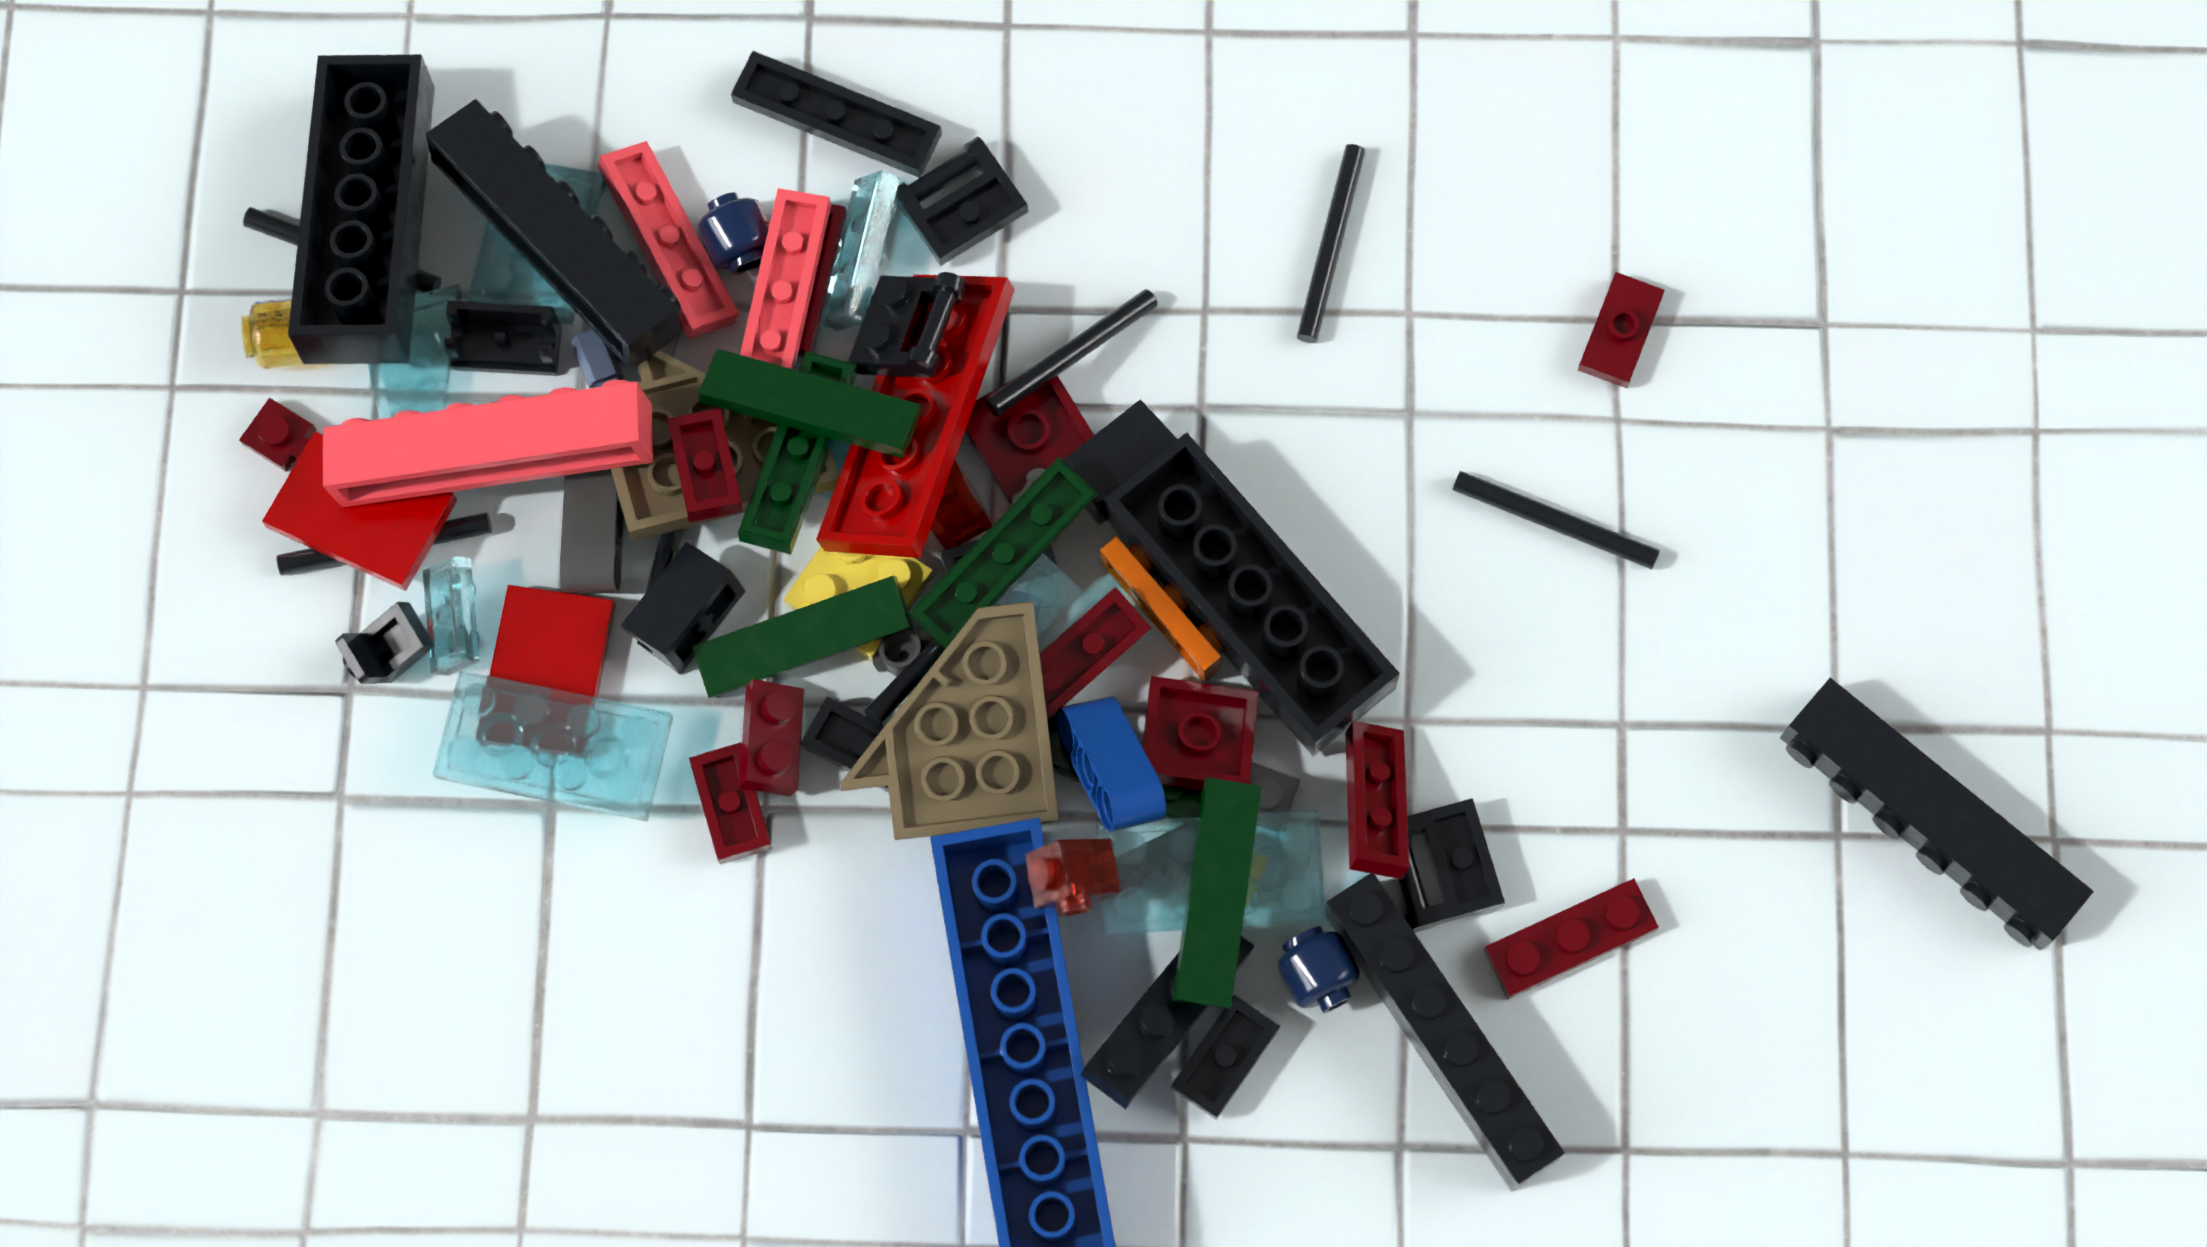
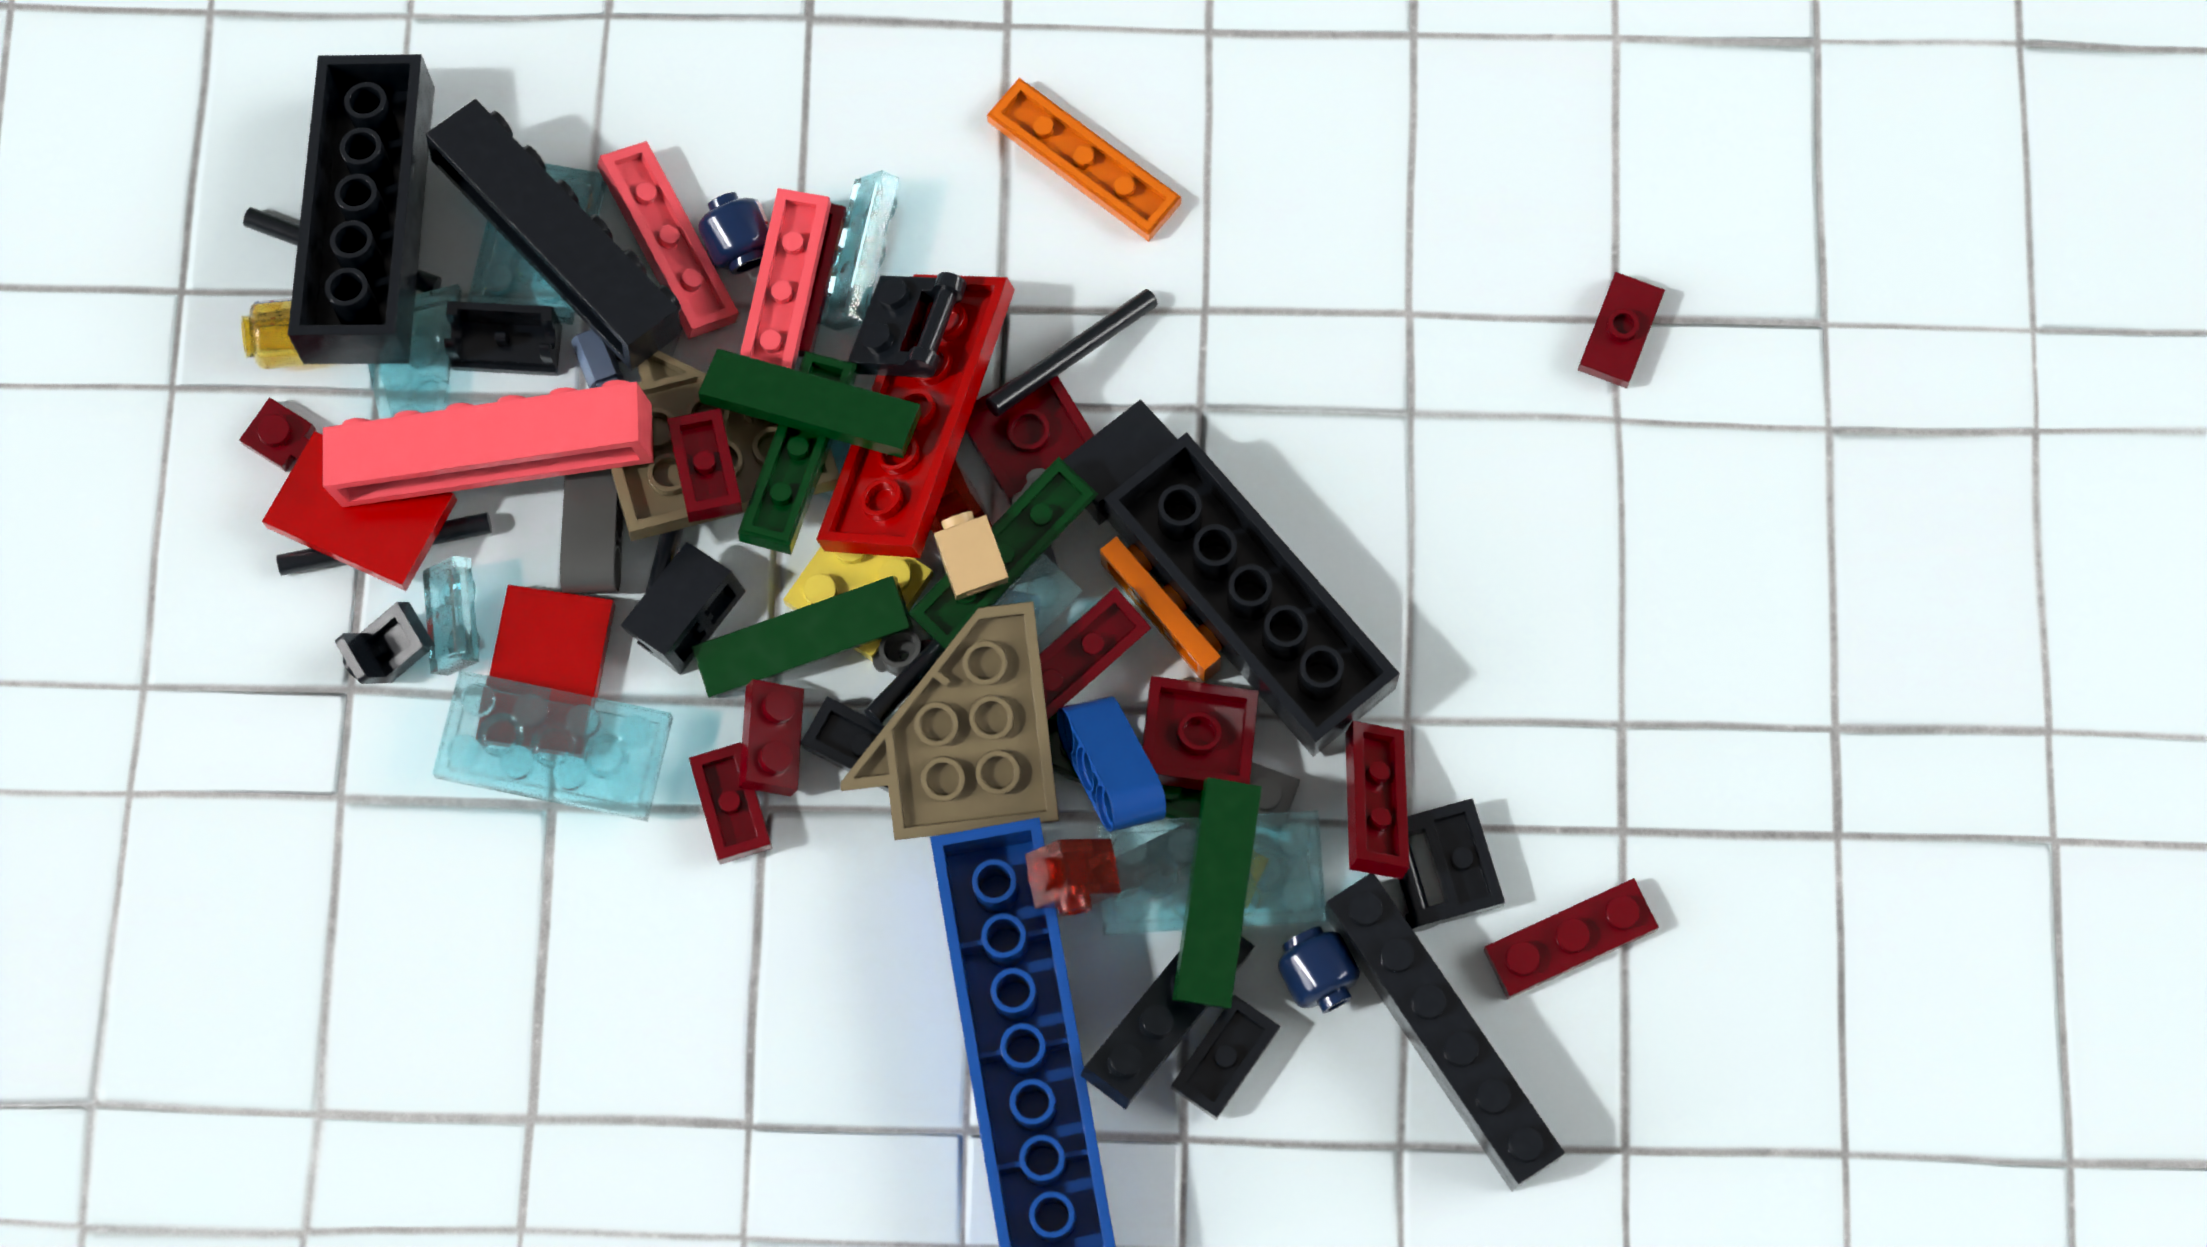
black plate [731,50,942,178] -> none
black plate [890,136,1028,266] -> none
black bar [1297,144,1365,343] -> none
black bar [1452,471,1660,570] -> none
black brick [1780,677,2094,951] -> none
none -> tan brick [934,511,1009,601]
none -> orange tile [987,78,1181,242]

